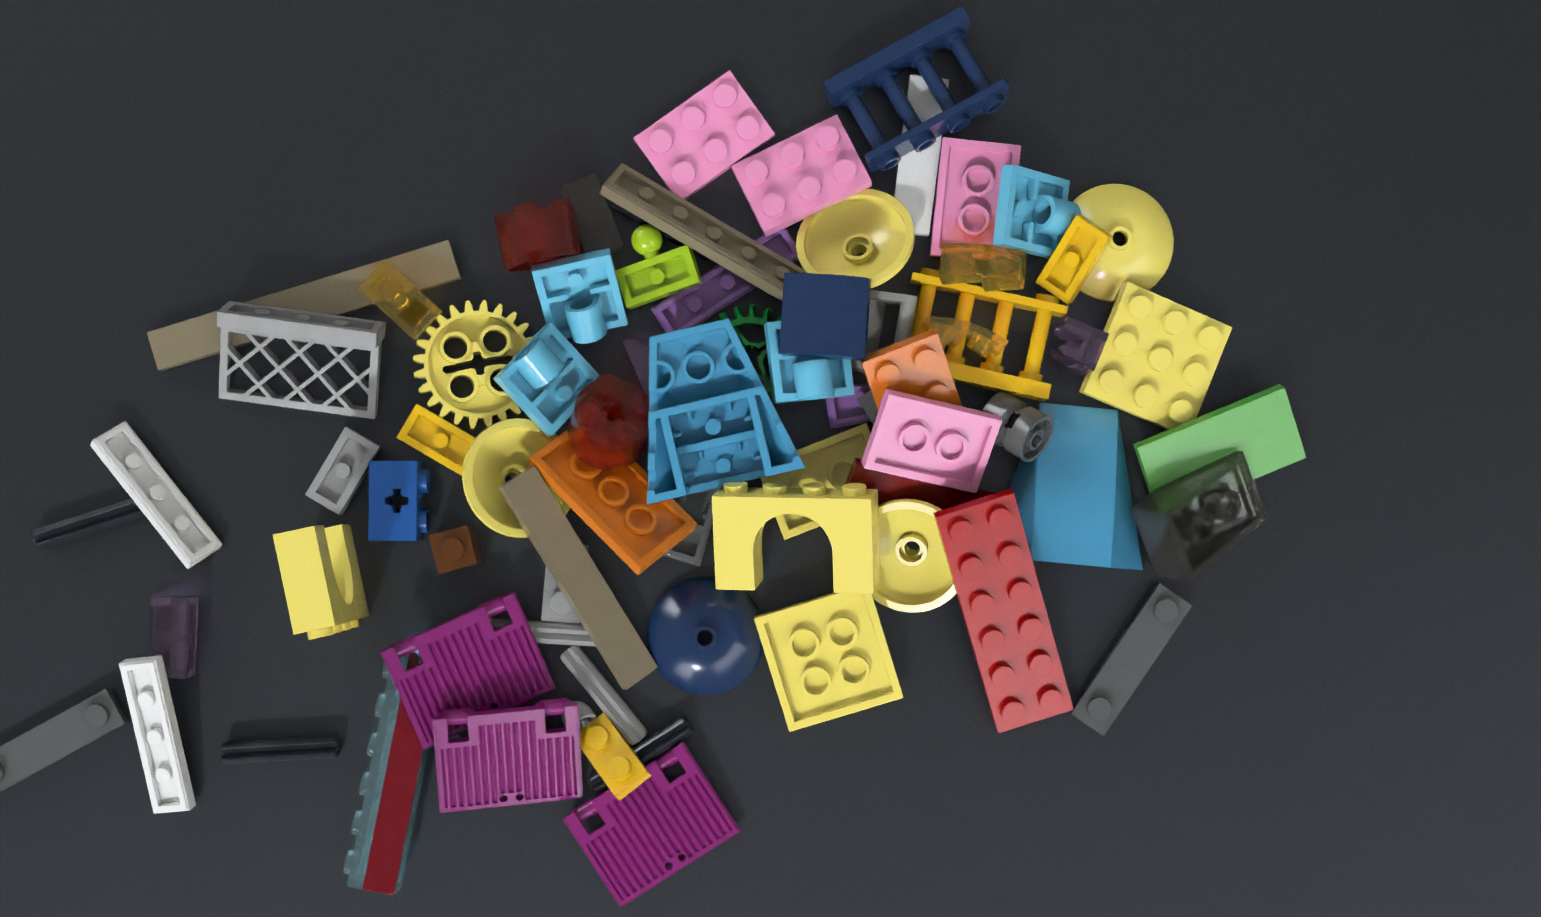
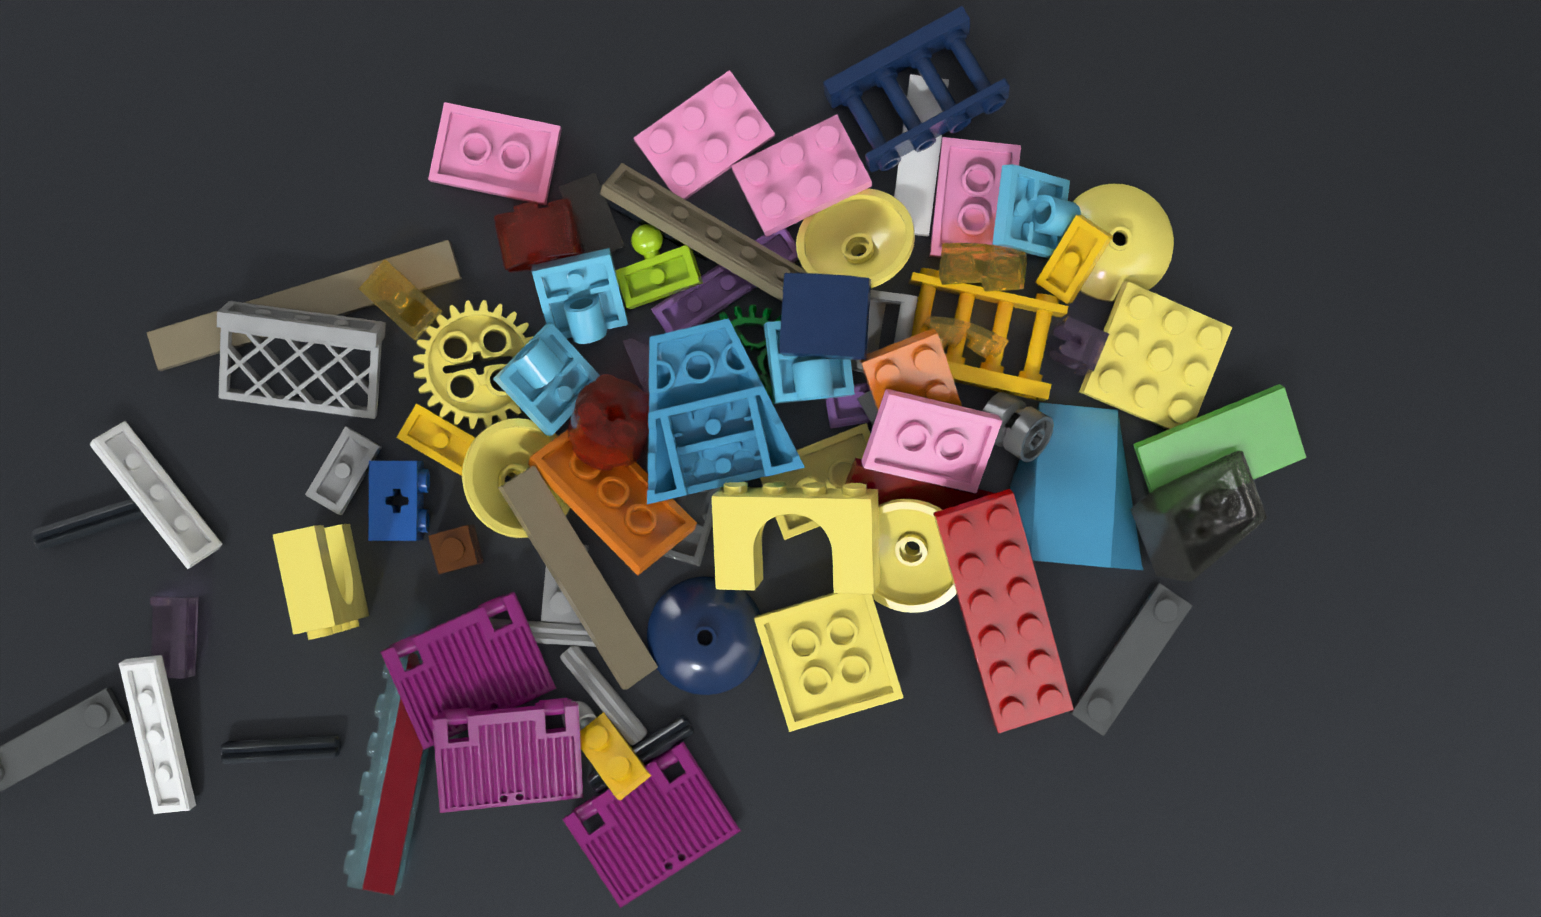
none -> bright pink plate [428,102,562,205]

